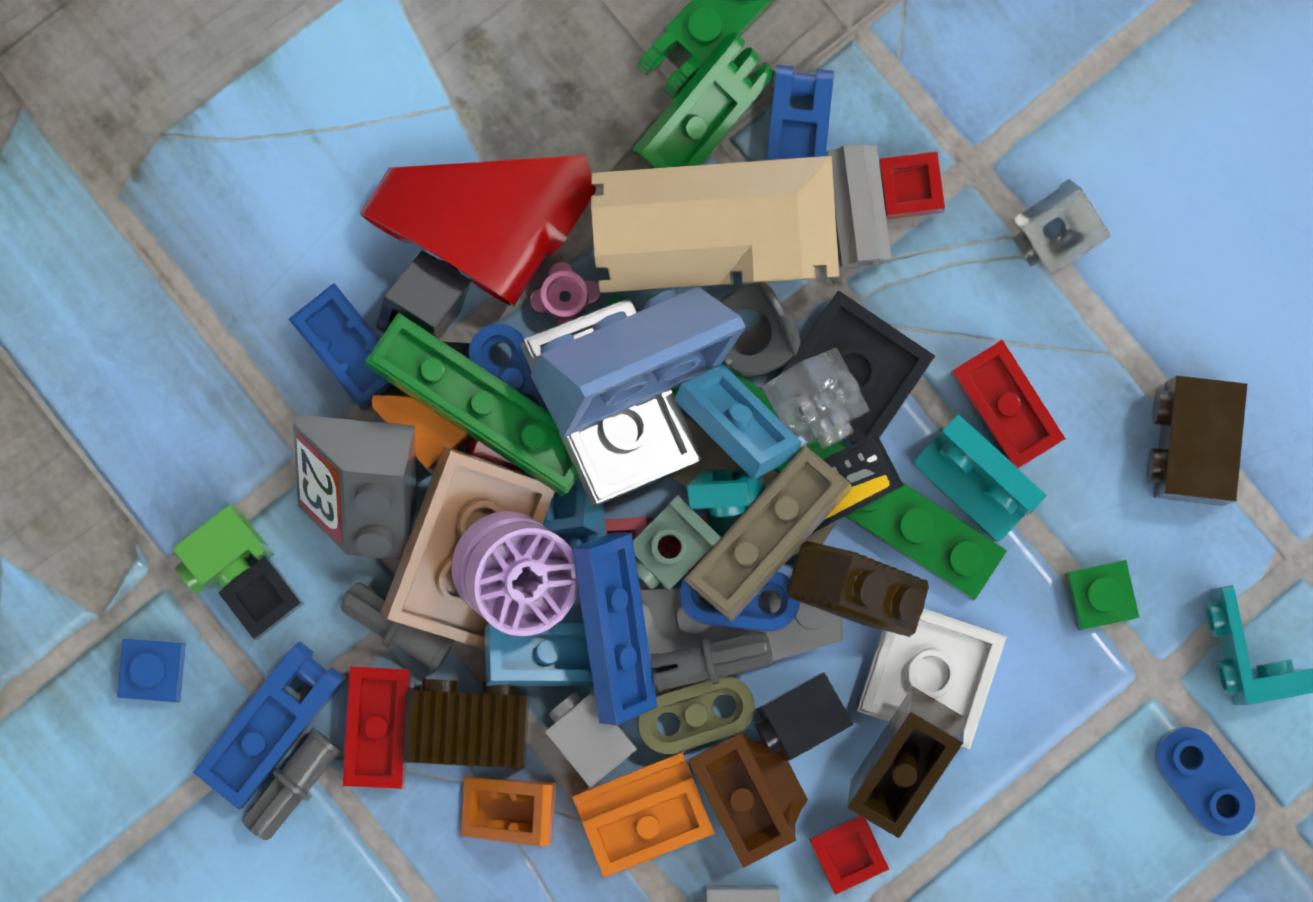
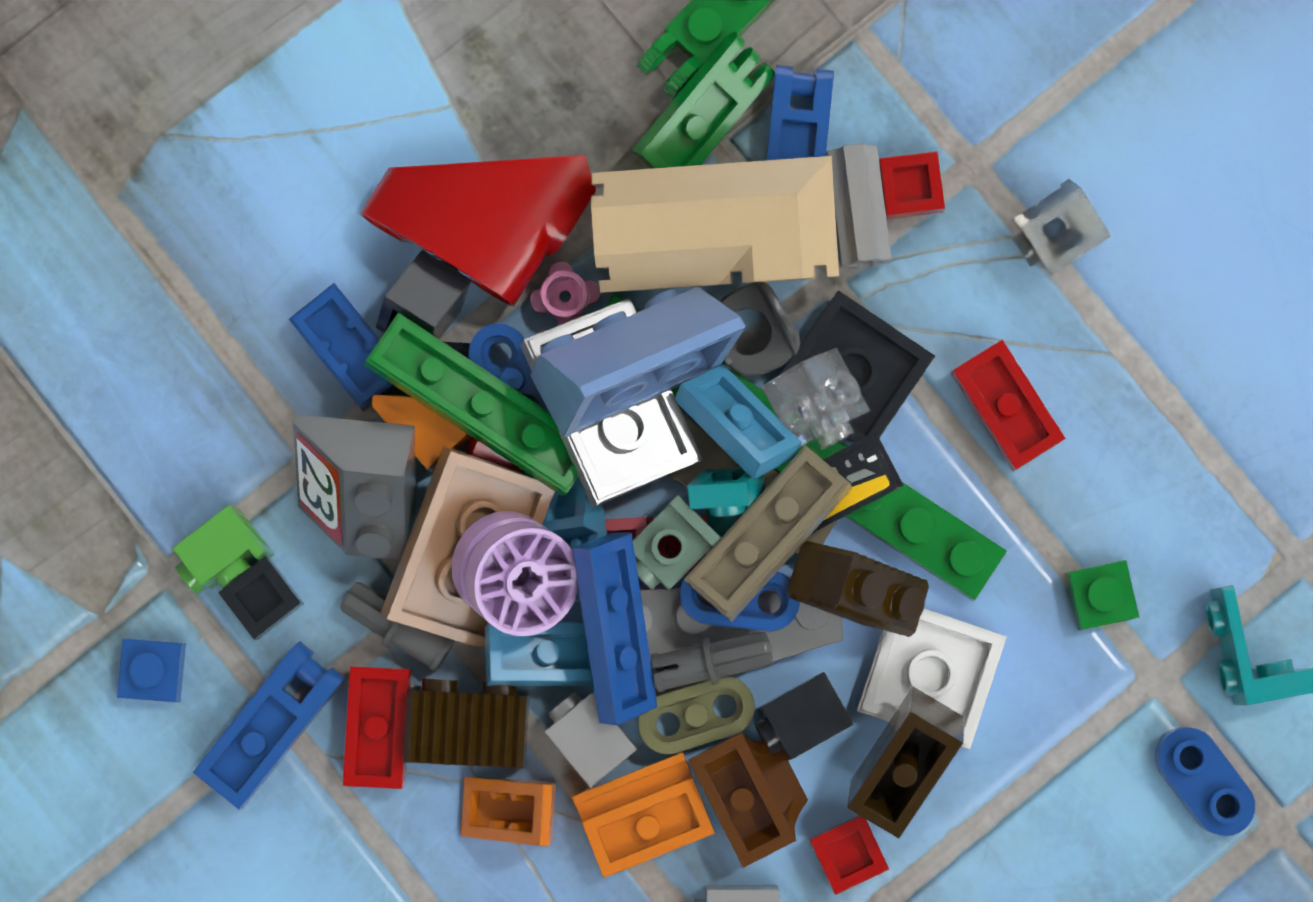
dark grey axle [242,728,342,840] -> none
teal bracket [913,414,1048,541] -> none
dark brown brick [1147,375,1248,506] -> none

